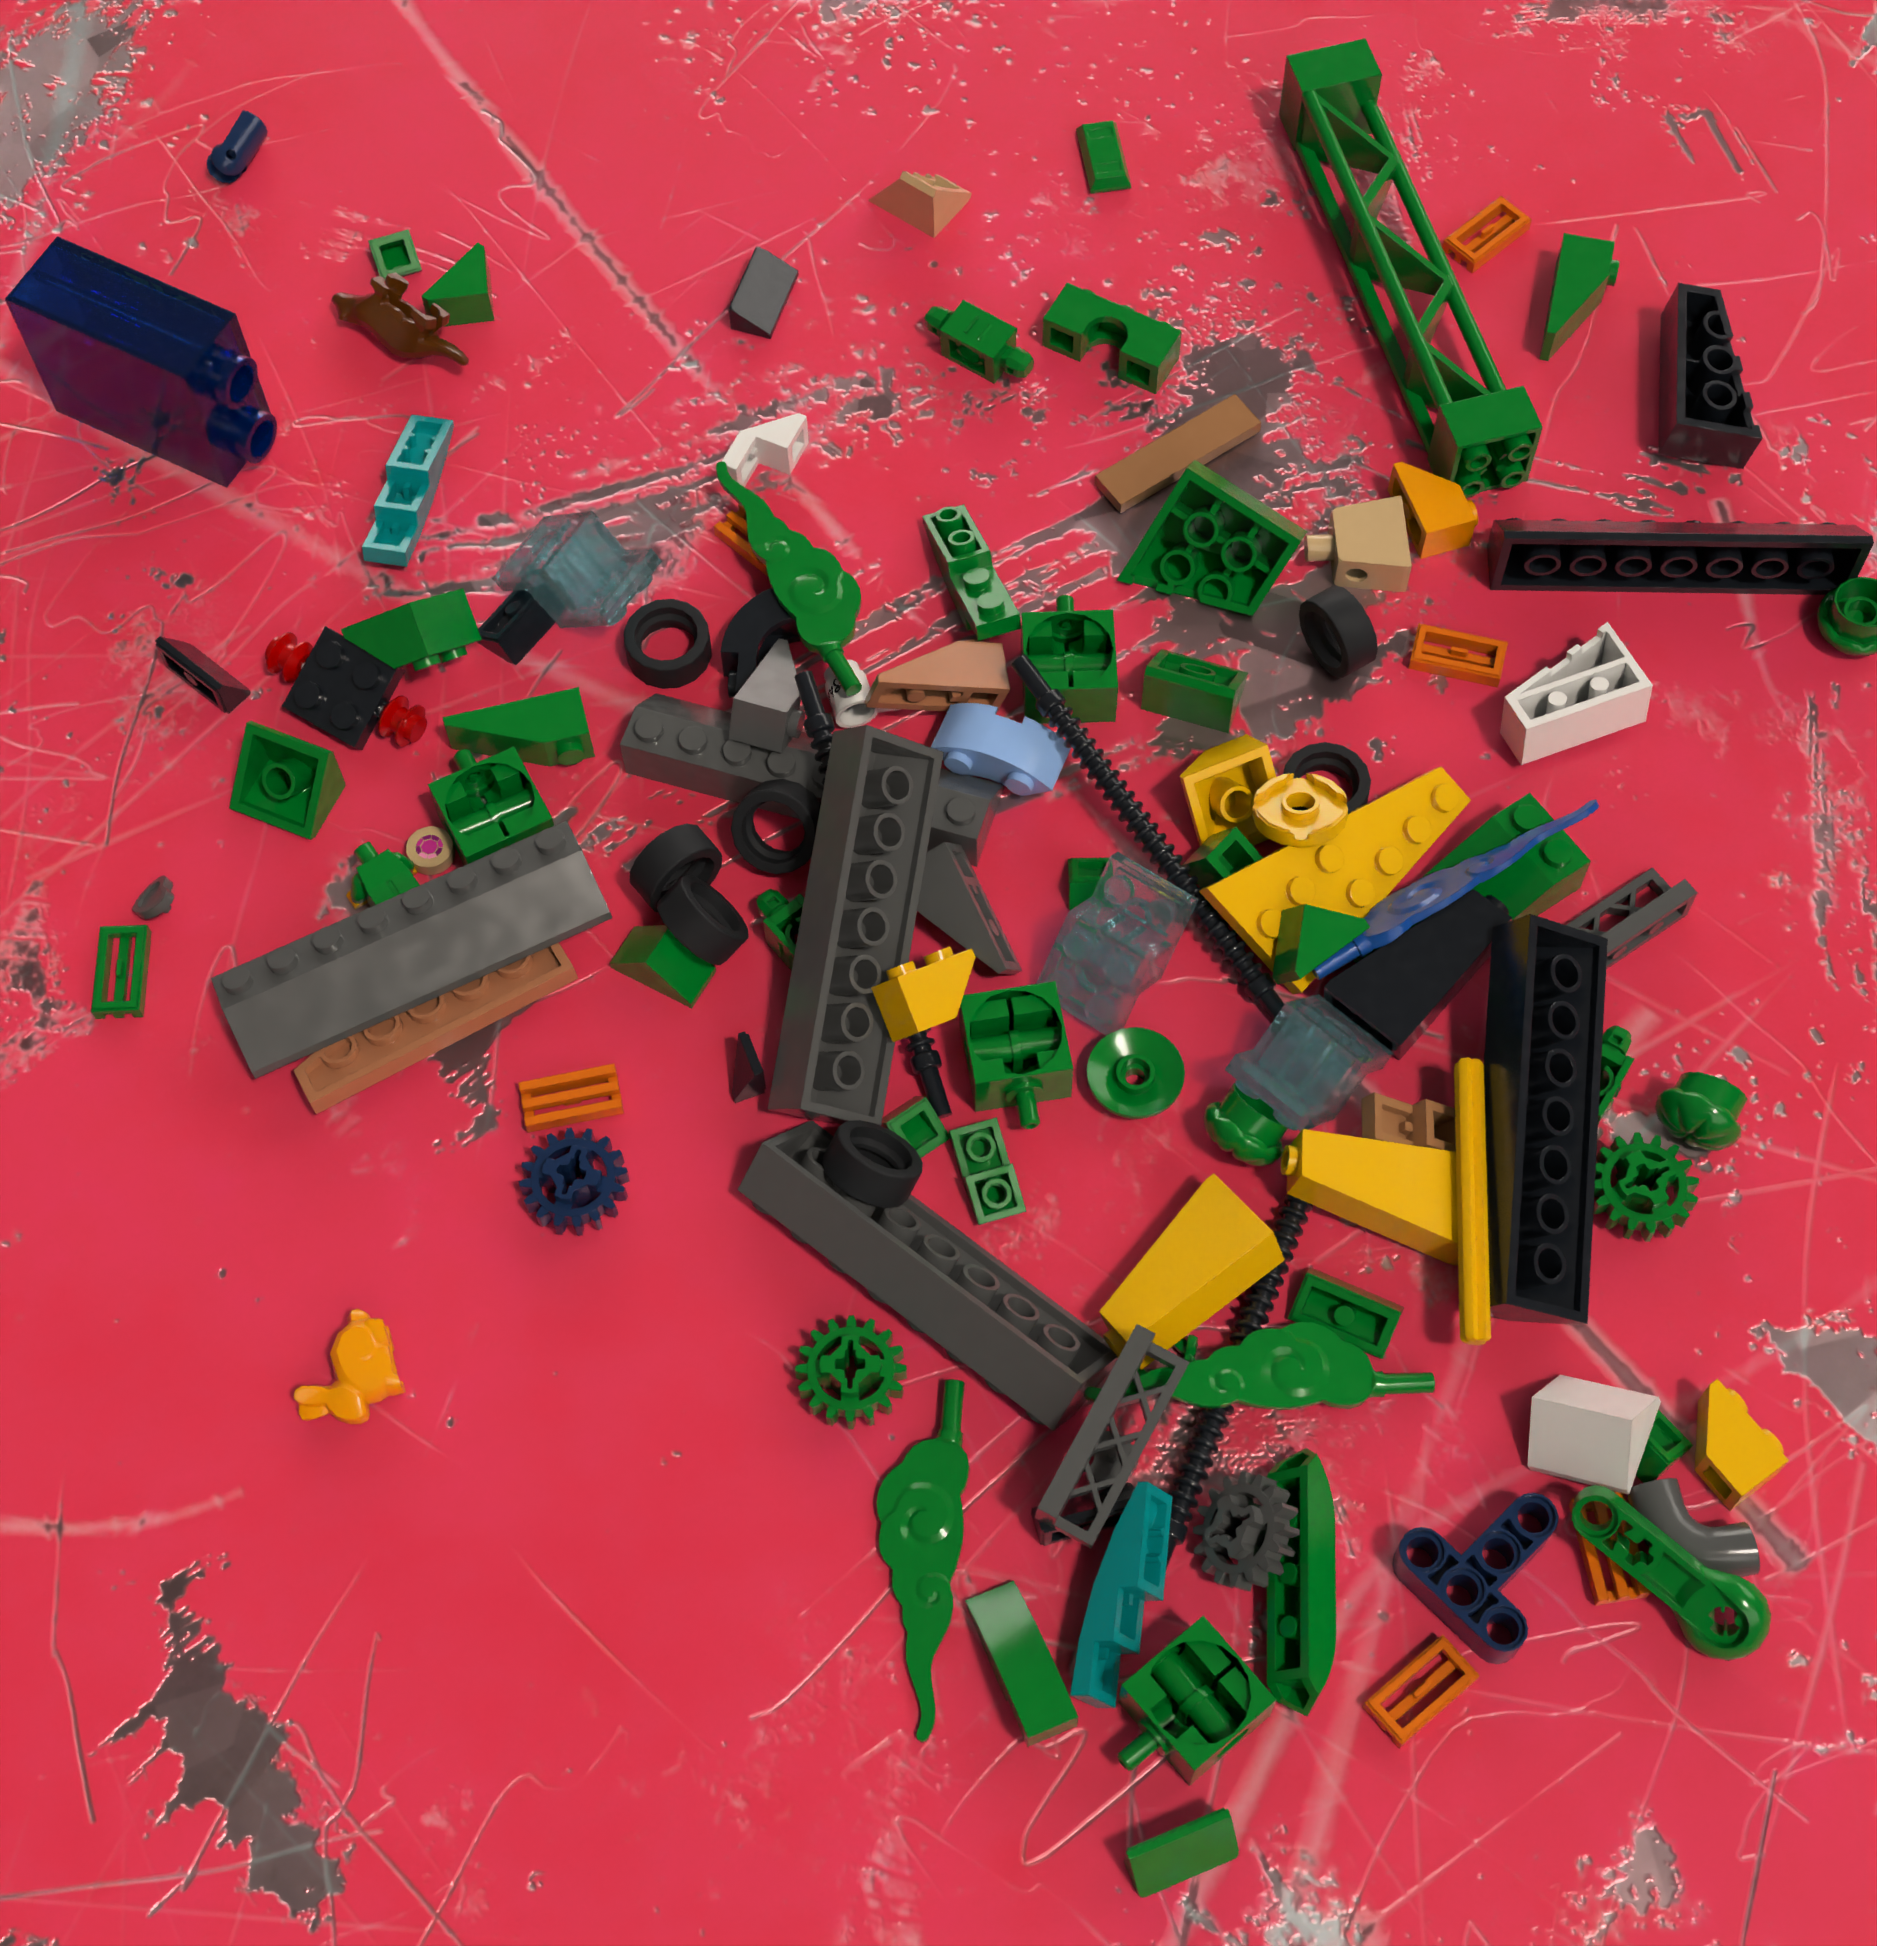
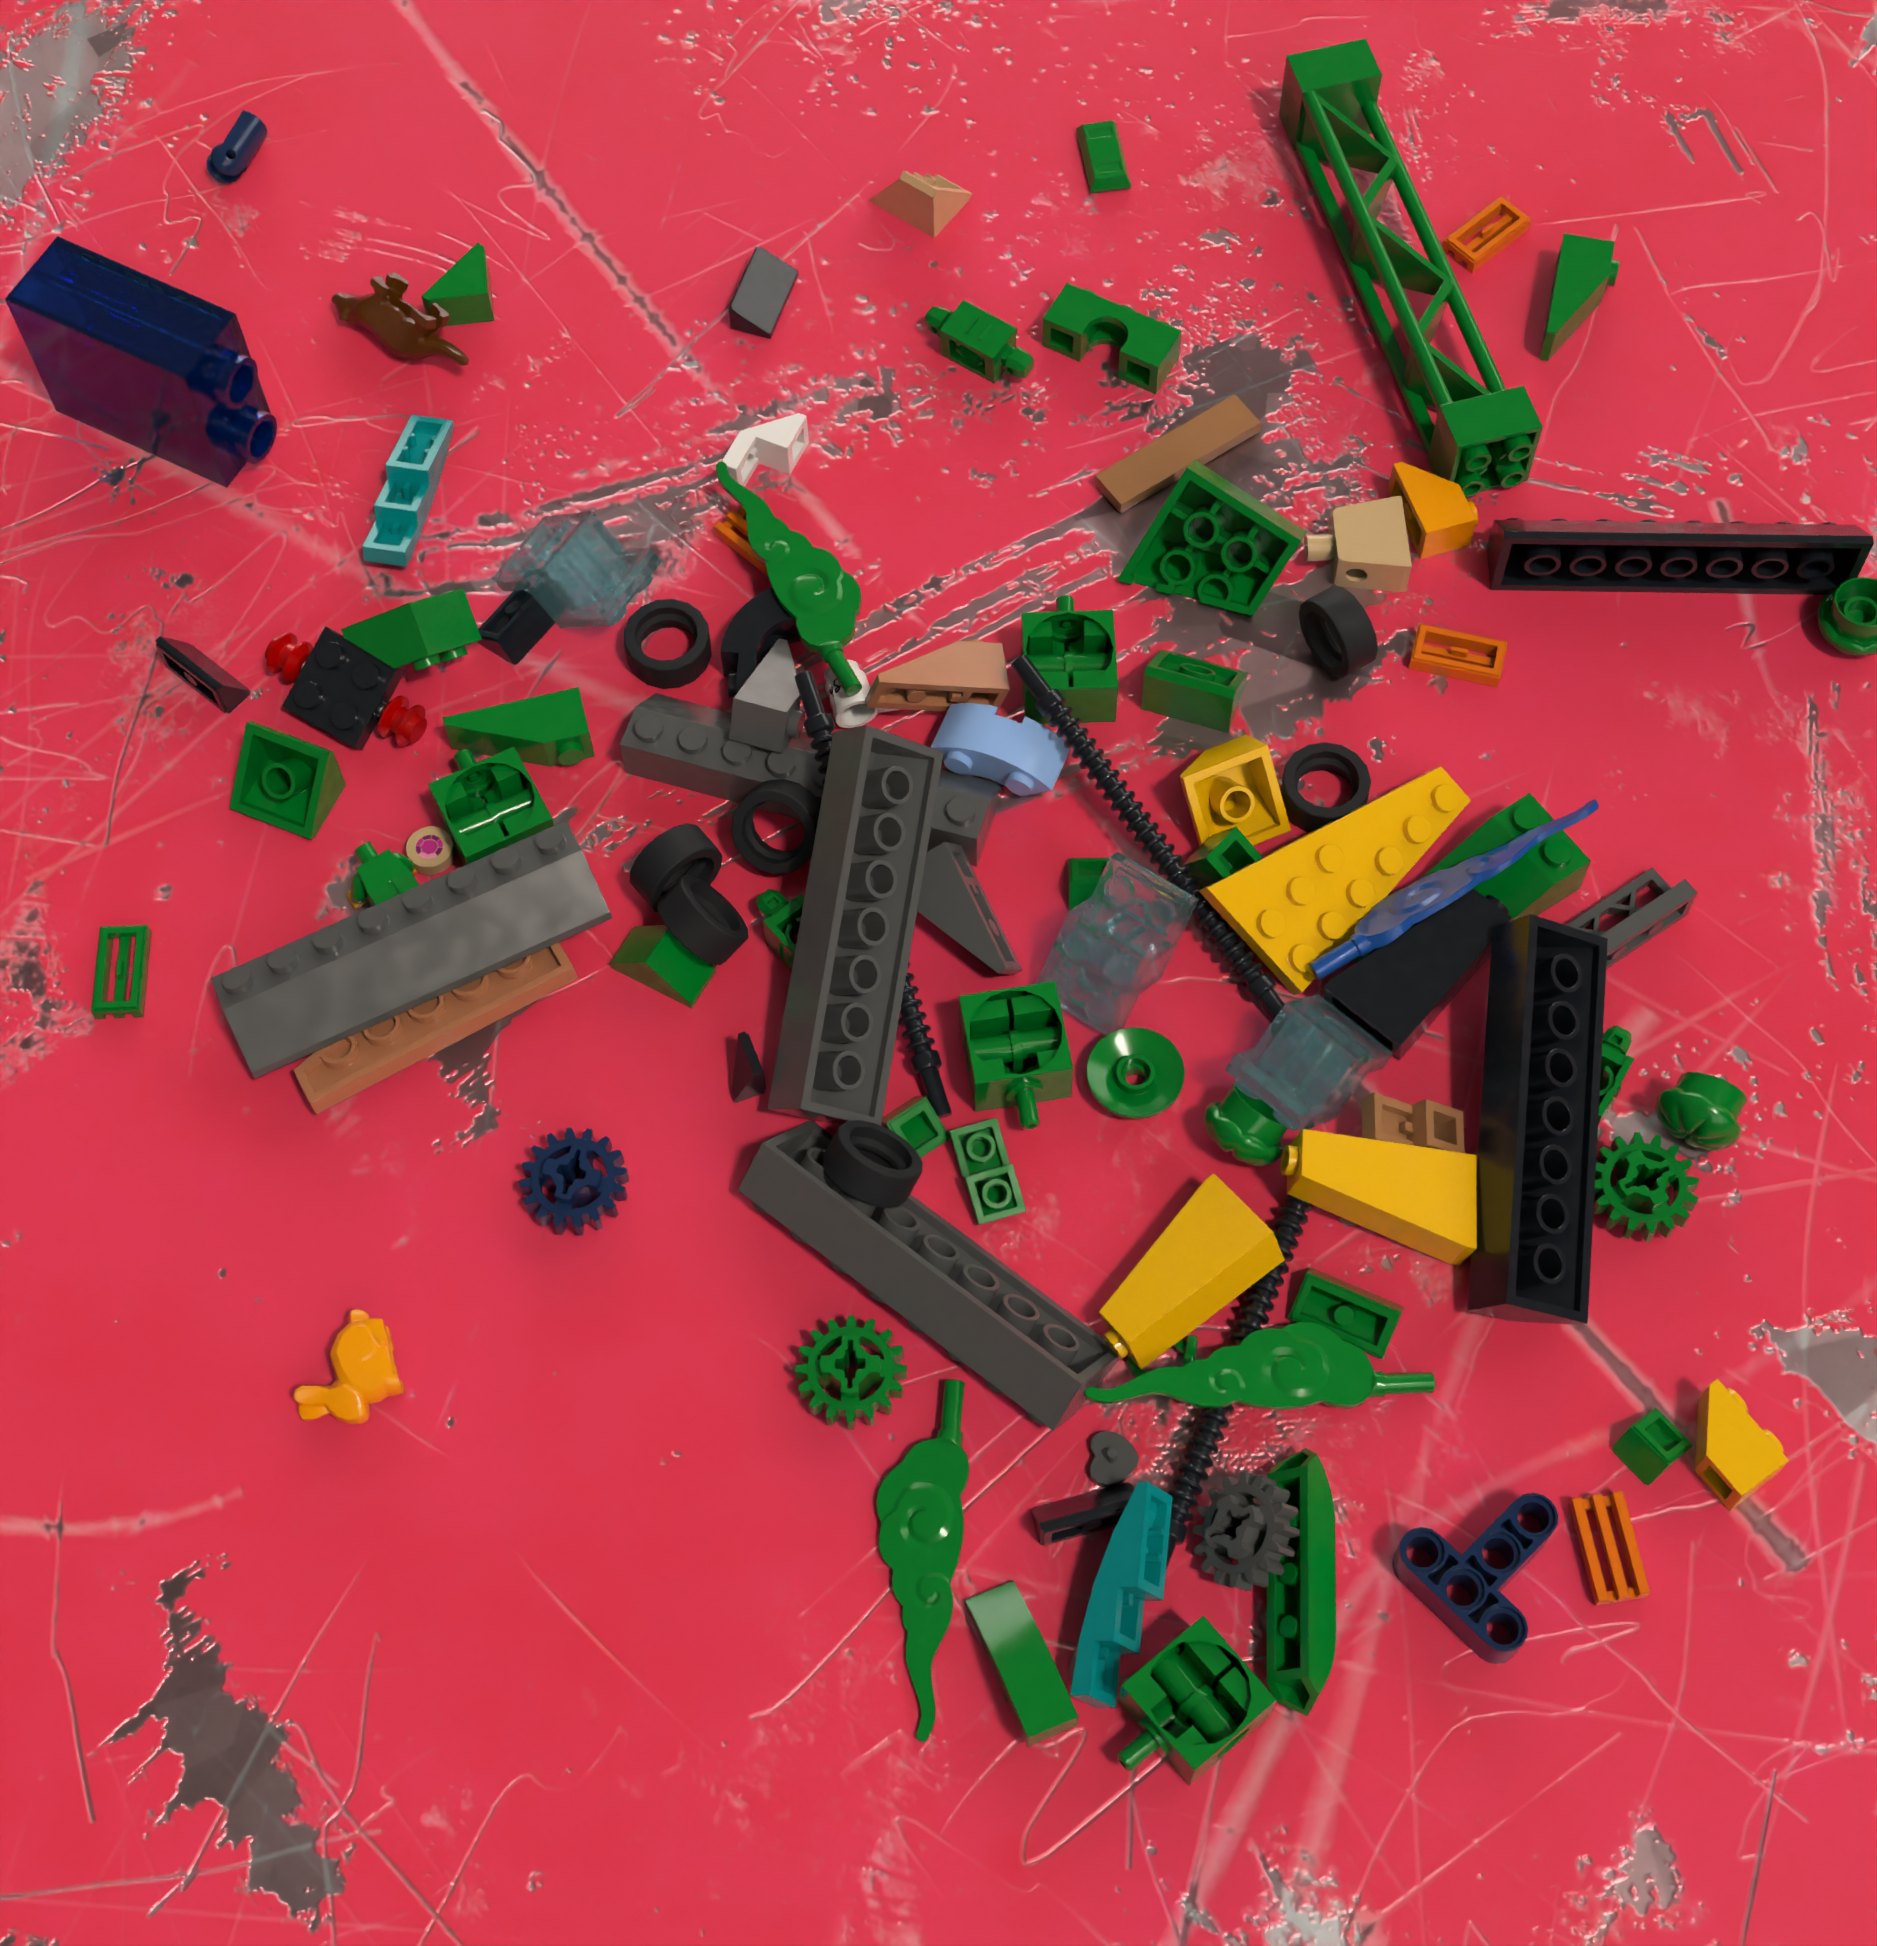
dark grey piece [133,875,174,919] -> none
green slope [368,229,422,282] -> none
orange tile [518,1063,624,1133] -> none
yellow slope [871,946,975,1042] -> none
green slope [922,504,1022,641] -> none
dark grey fence [1035,1324,1189,1549] -> none
green slope [1124,1808,1239,1898] -> none
yellow tile [1252,773,1348,847] -> none
green slope [1272,904,1370,985] -> none
orange tile [1362,1635,1480,1749] -> none
yellow axle [1454,1057,1491,1345] -> none
white wedge [1500,622,1653,765] -> none
white slope [1527,1374,1661,1495] -> none
green beam [1572,1485,1771,1661] -> none
dark grey cylinder [1627,1478,1760,1577] -> none
wedge [1658,283,1763,469] -> none

